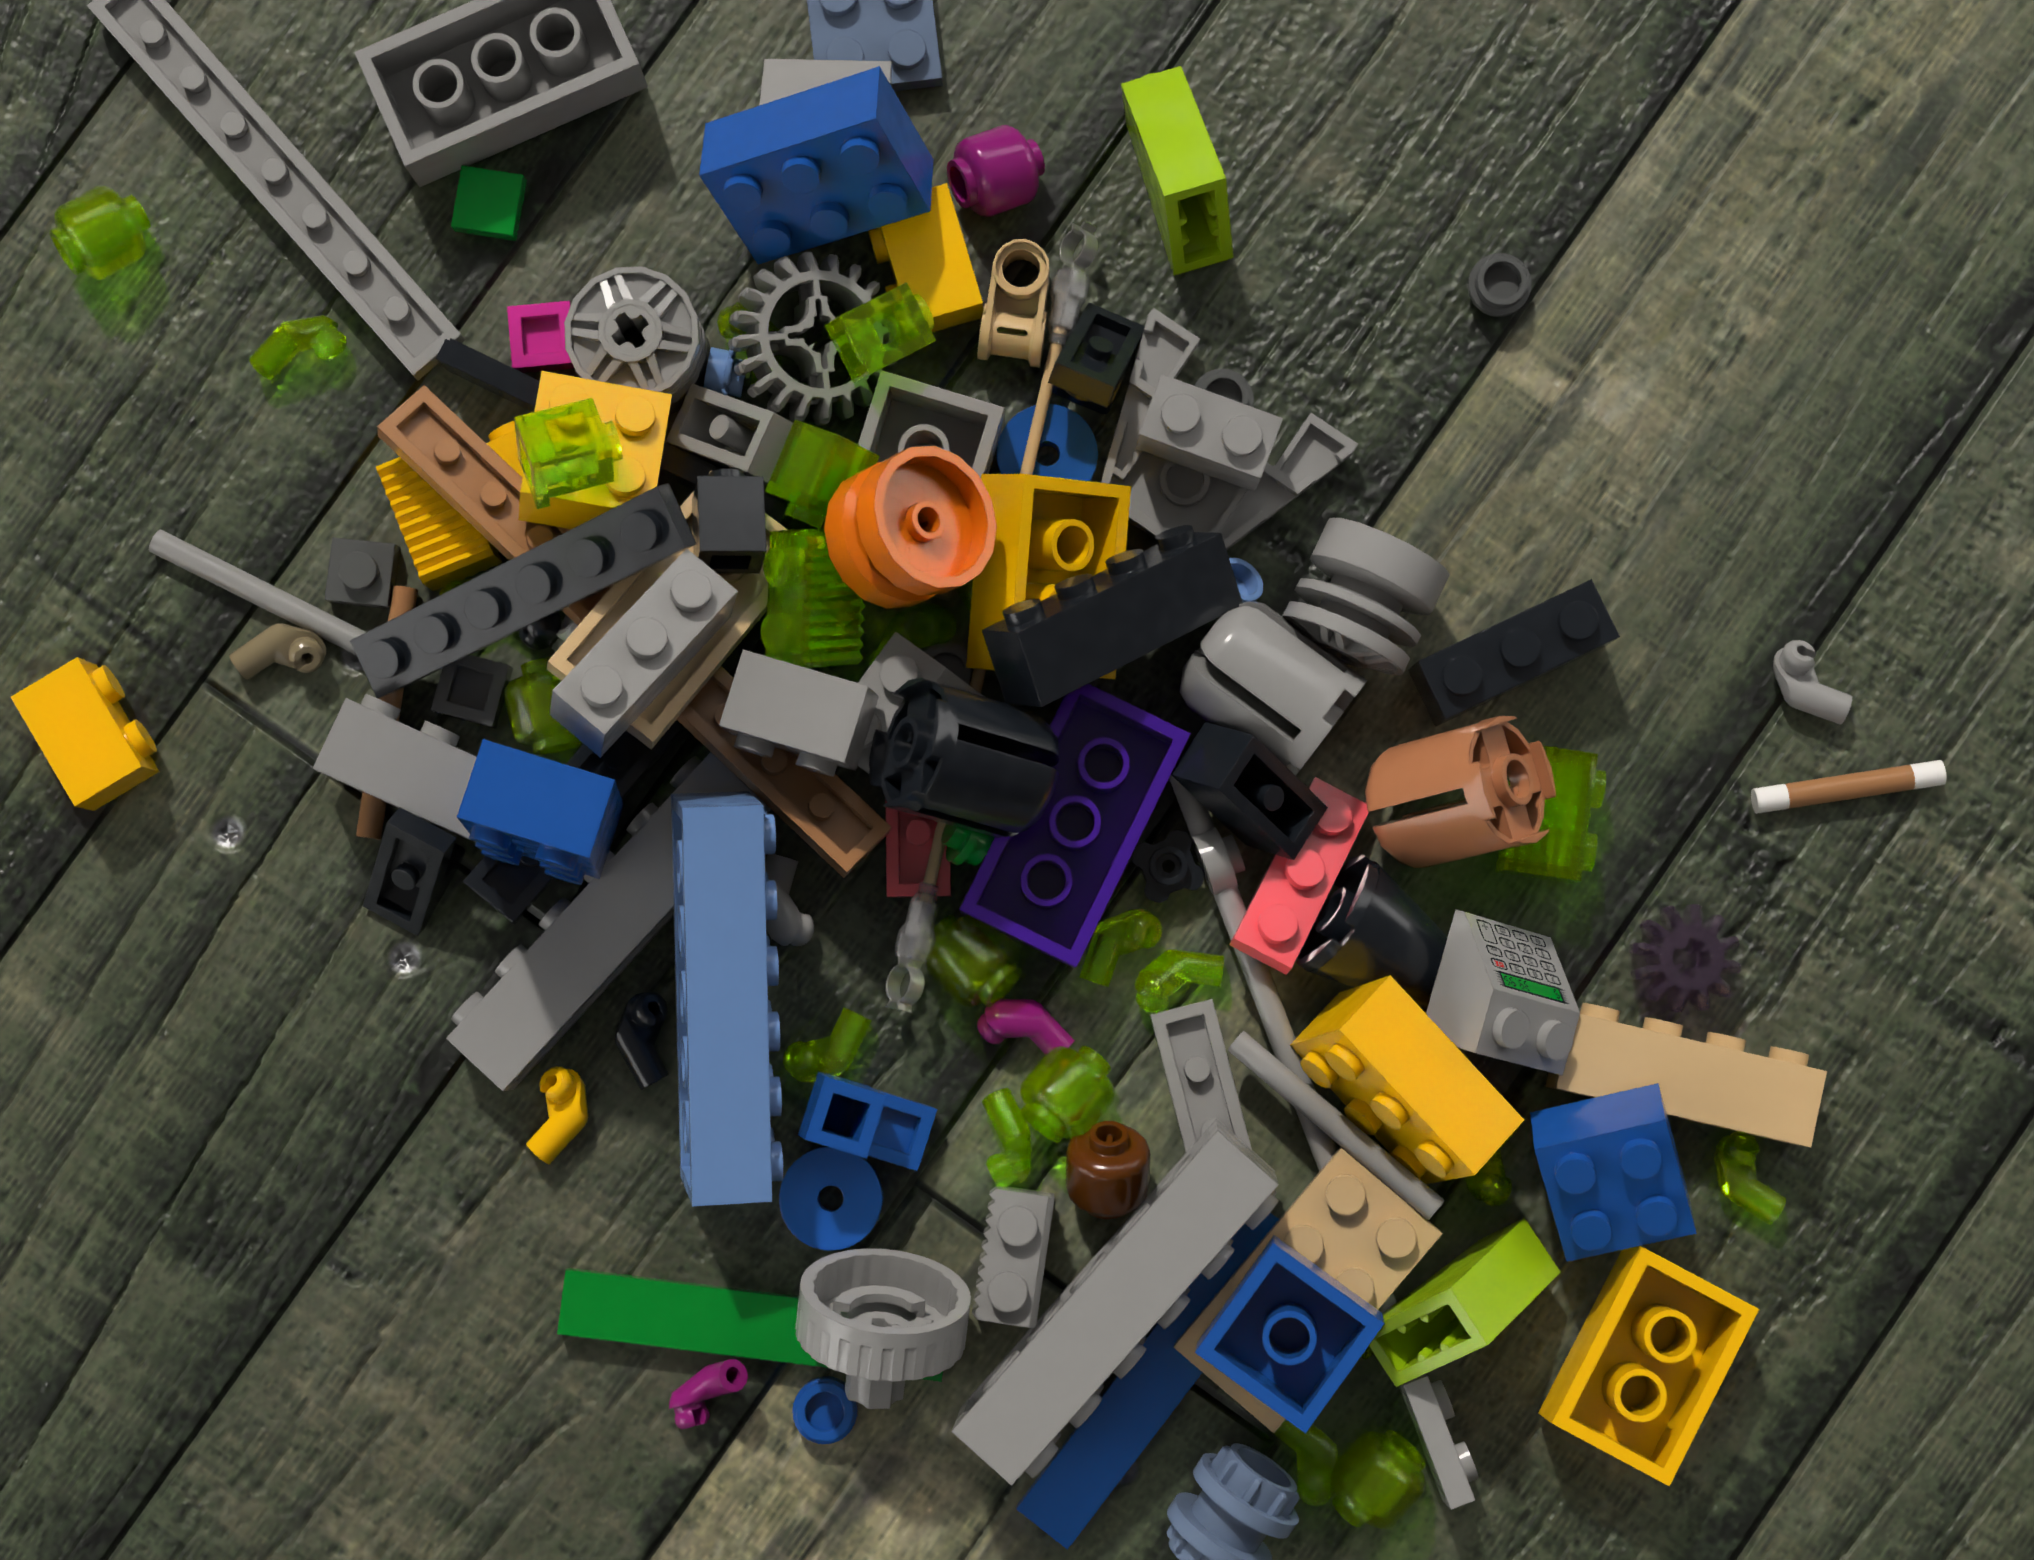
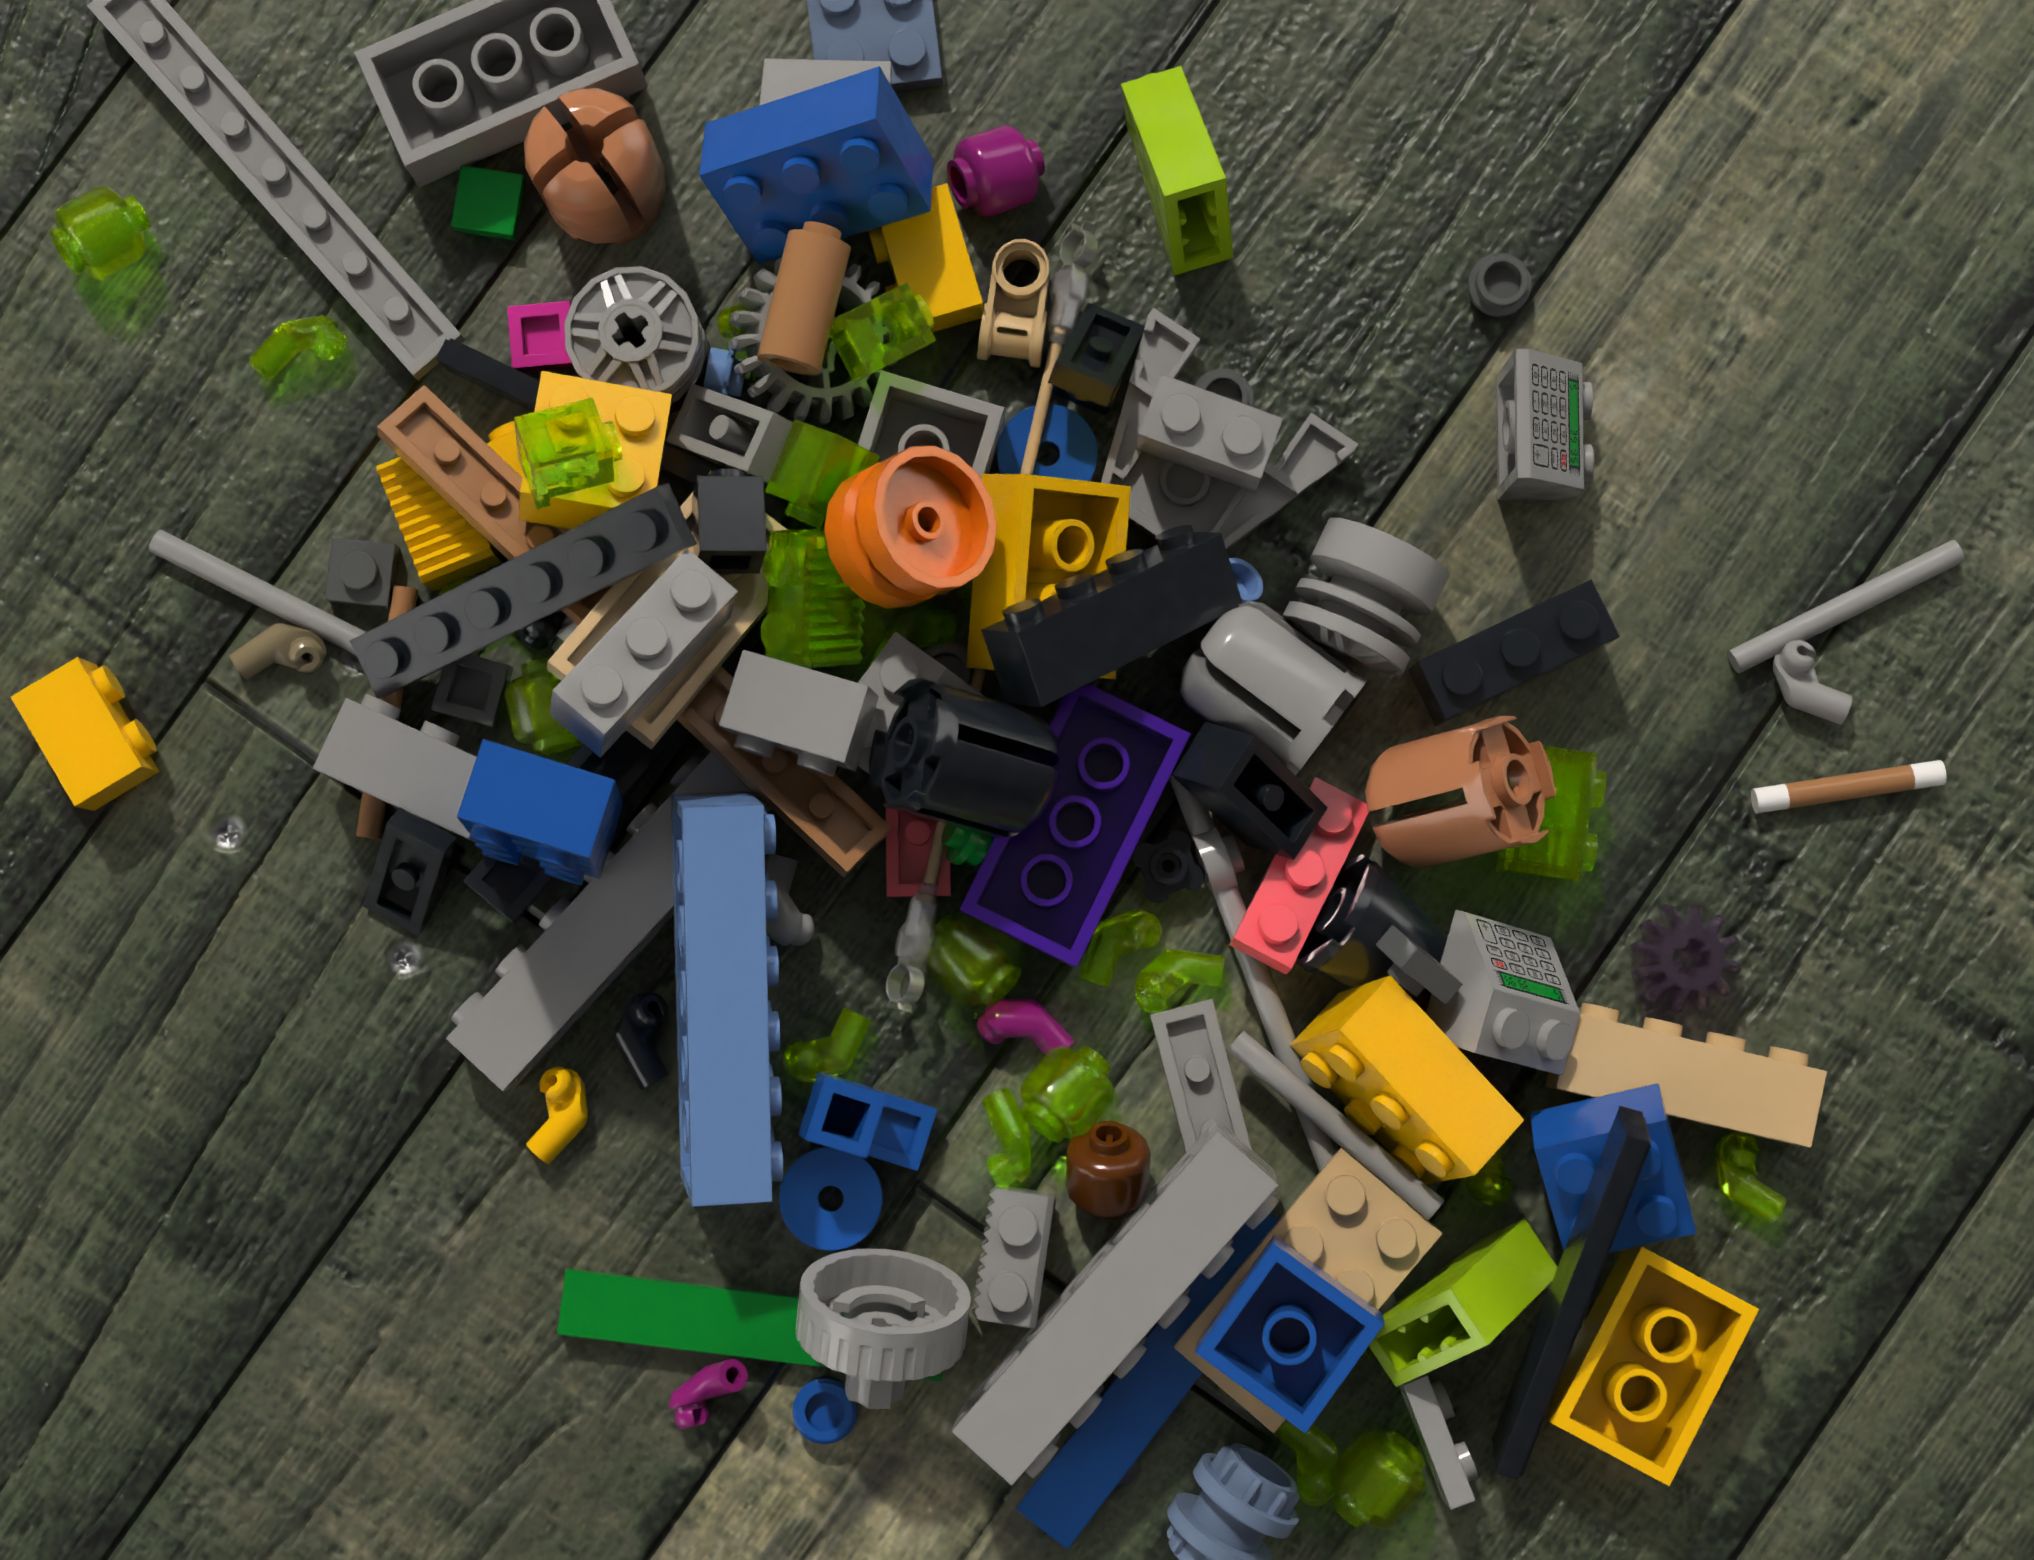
none -> nougat cylinder [524,88,666,246]
none -> medium nougat brick [757,221,851,375]
none -> dark grey plate [1376,925,1463,1004]
none -> black tile [1492,1106,1651,1480]
none -> light grey slope [1496,349,1594,500]
none -> light grey bar [1727,539,1965,673]

